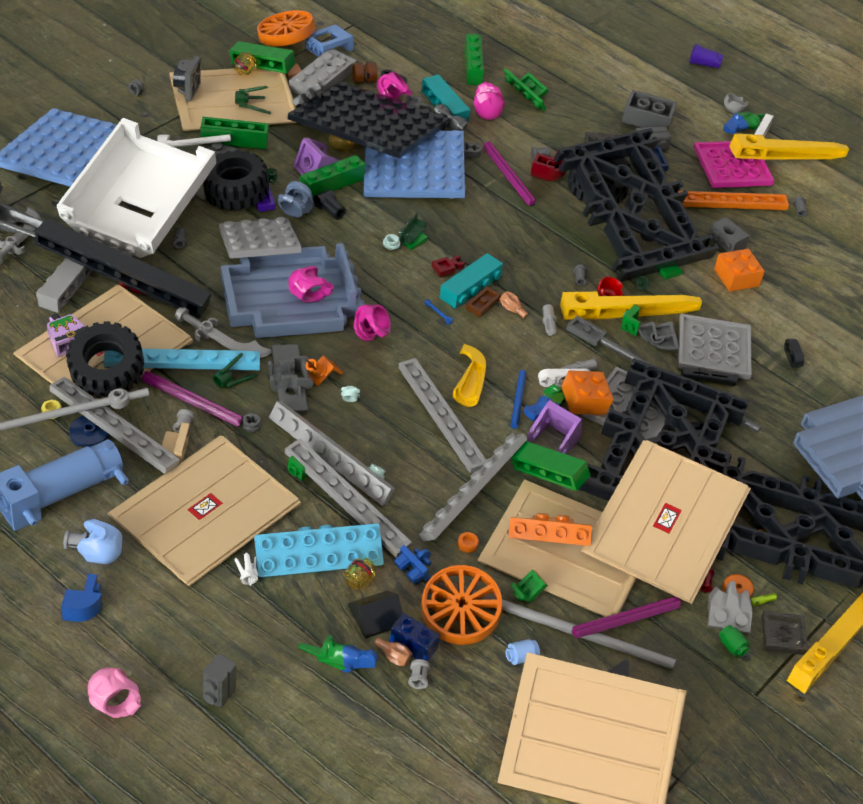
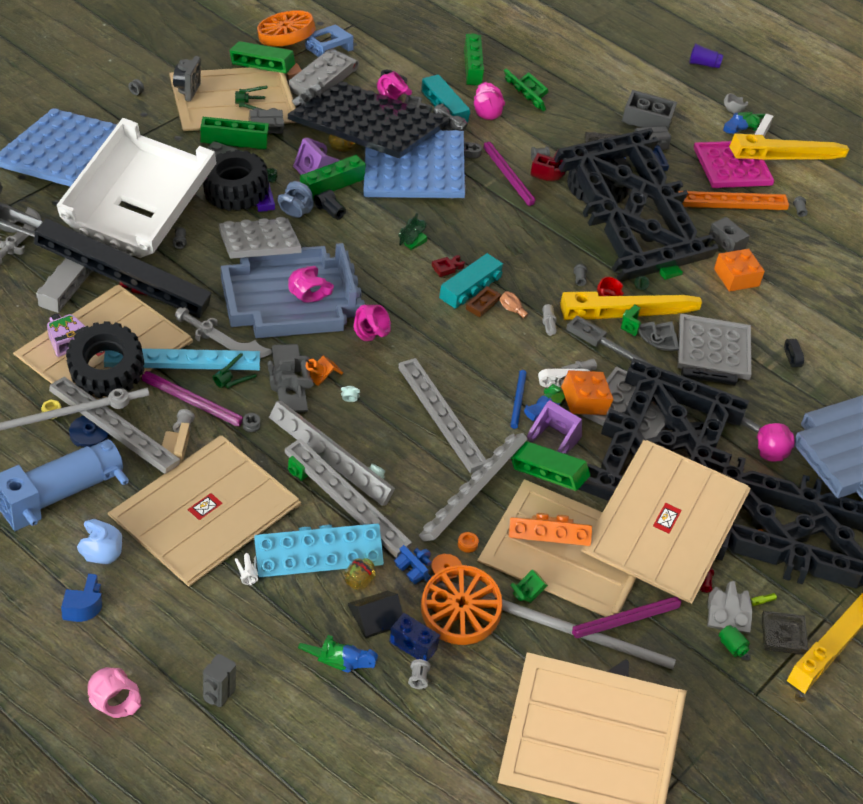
light grey bush [63,530,89,549] -> none
white piece [157,134,231,148] -> none
clear yellow head [234,52,257,76] -> none
reddish brown wheel [352,62,377,83] -> none
nougat piece [374,637,413,666] -> none
light aqua plate [383,234,400,250] -> none
blue hinge [424,299,453,324] -> none
yellow animal [453,344,486,407] -> none
light blue brick [506,639,540,665] -> none
orange piece [722,574,754,598] -> none
none -> dark grey brick [248,108,284,134]
none -> orange piece [432,554,462,579]
none -> dark pink helmet [756,423,794,461]

